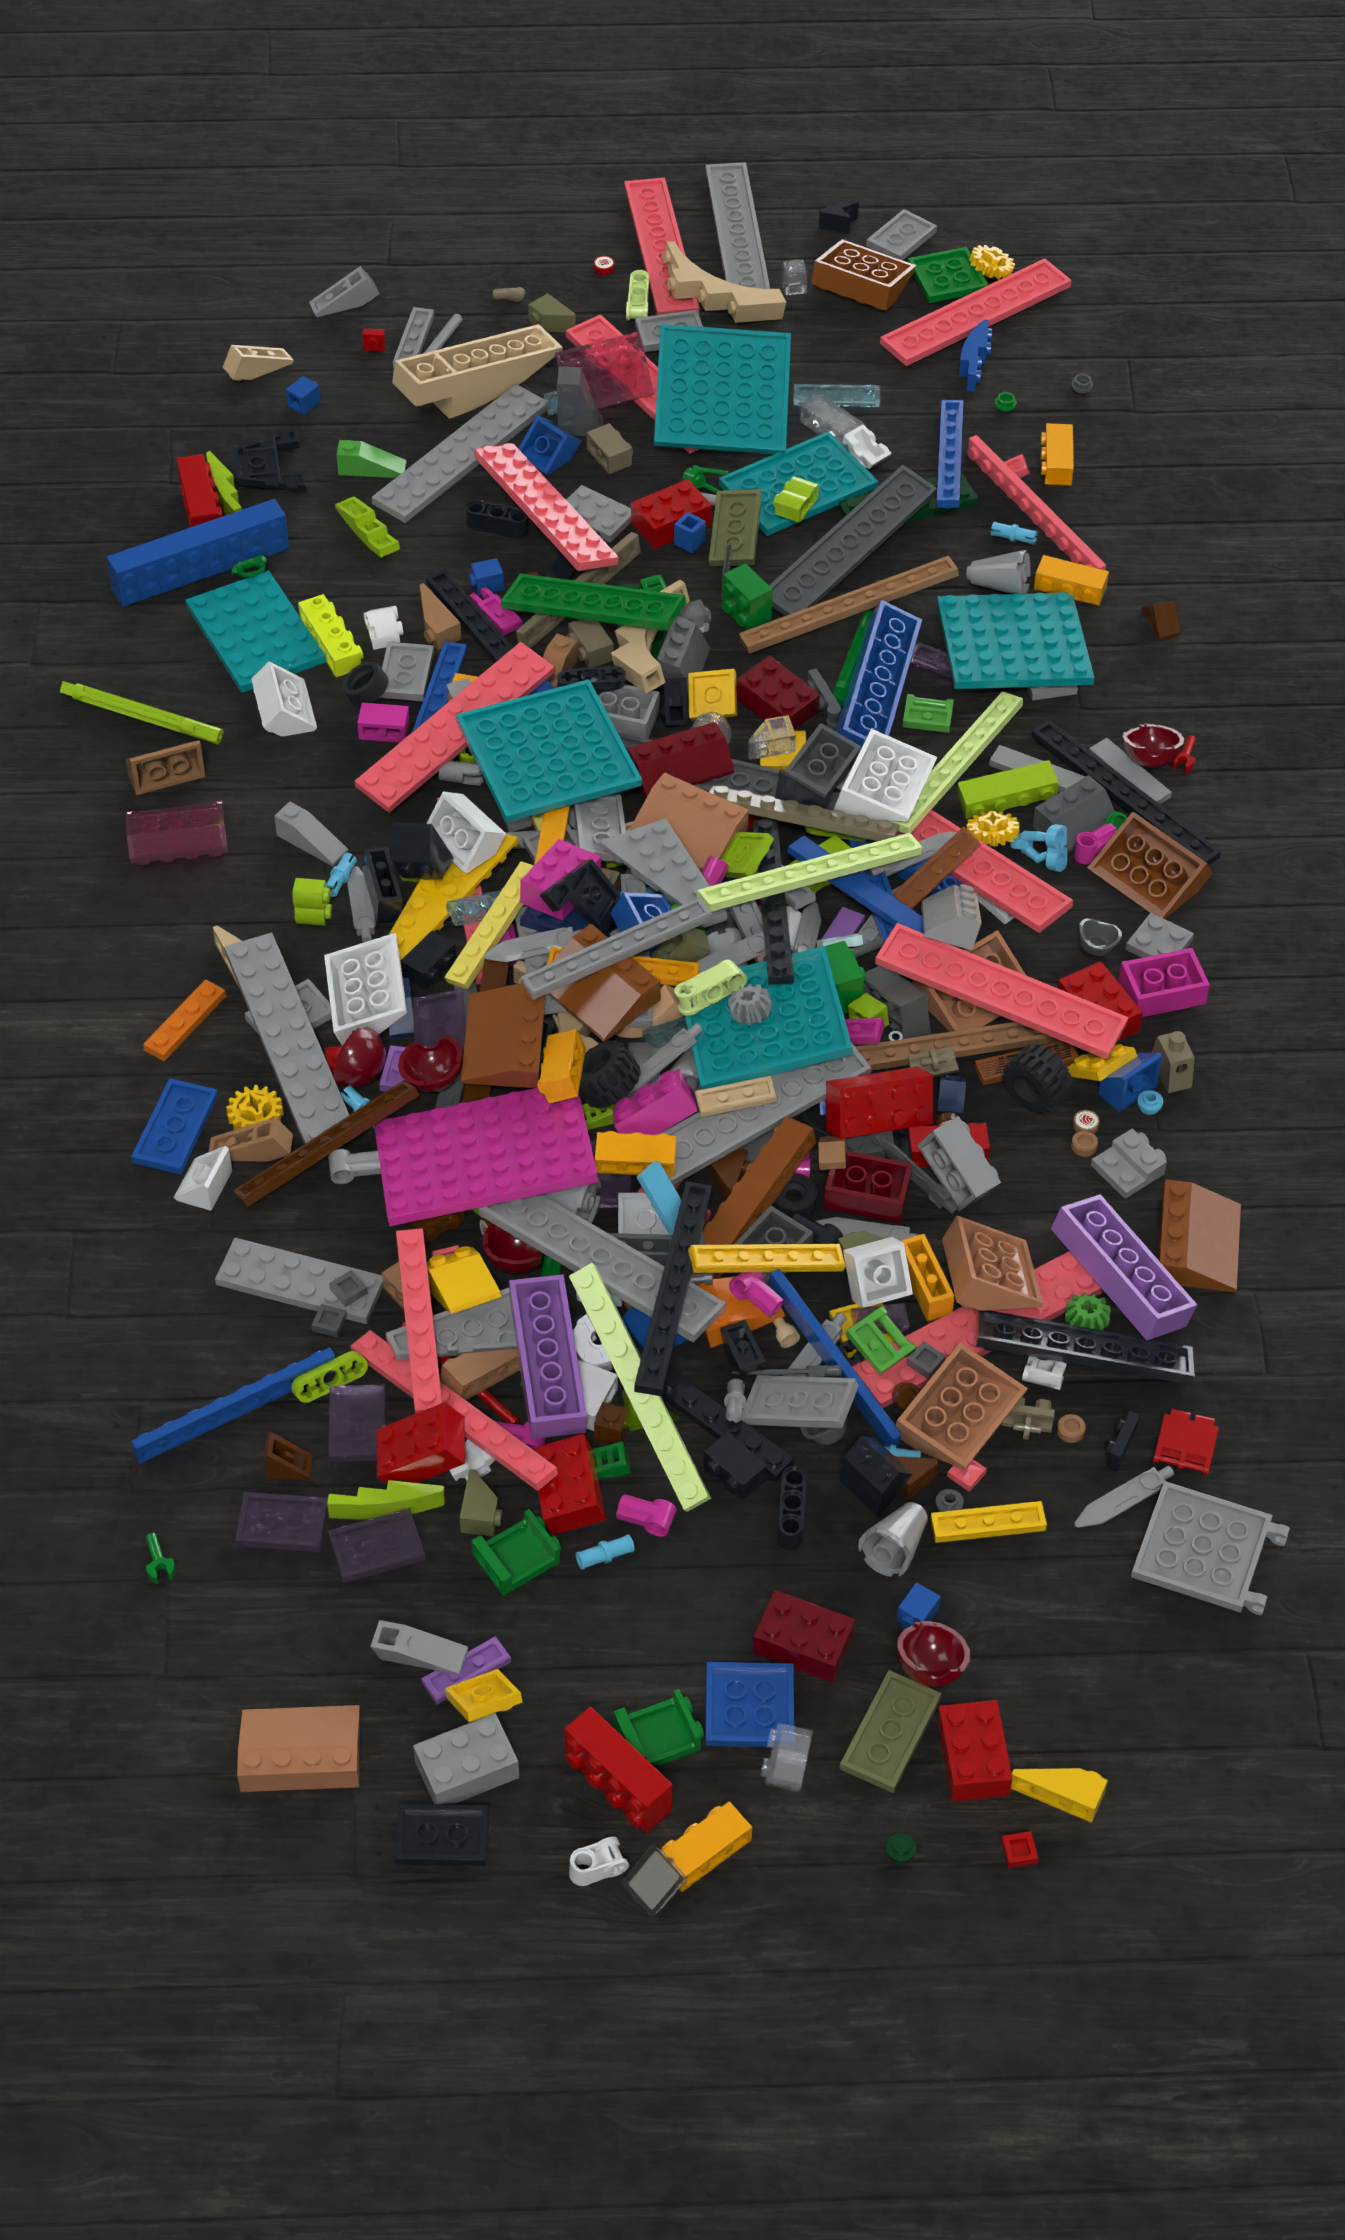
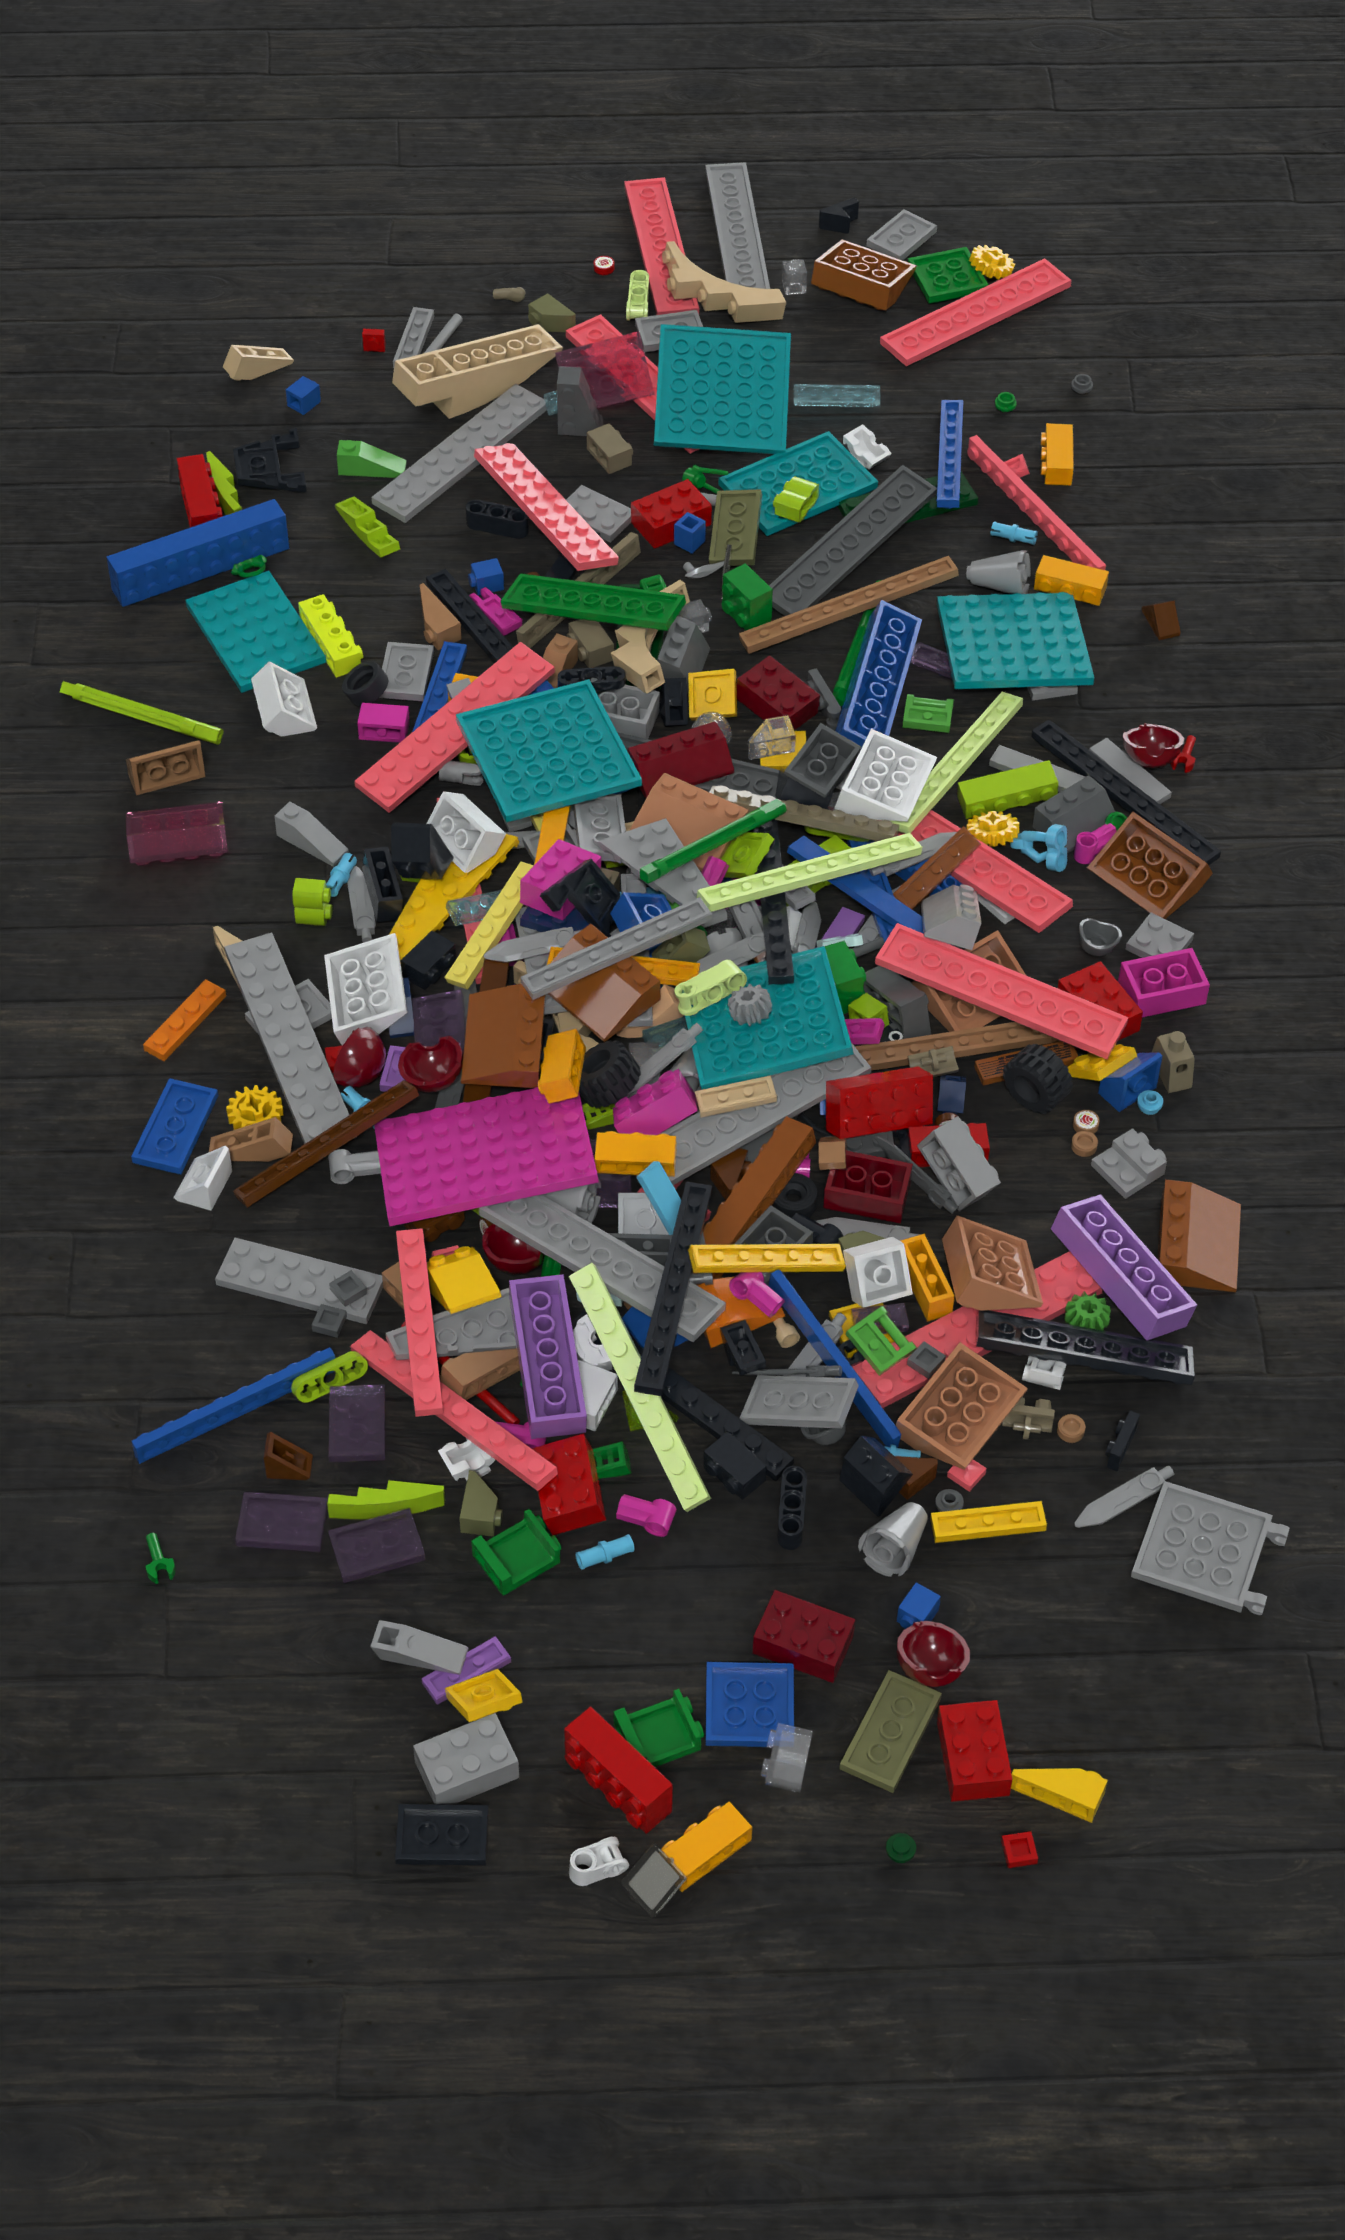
nougat slope [237,1705,360,1792] -> none
light grey slope [309,266,379,317] -> none
white cylinder [364,606,403,650] -> none
red brick [377,1402,465,1484] -> none
blue slope [518,415,581,475] -> none
reddish brown brick [594,1402,629,1445] -> none
light grey axle [724,1379,746,1423] -> none
clear brick [800,393,866,451] -> none
reddish brown tile [892,1382,920,1410] -> none
blue slope [959,319,992,392] -> none
red plate [1153,1409,1219,1476] -> none
none -> green piece [640,799,787,884]
none -> light grey bar [683,561,724,579]

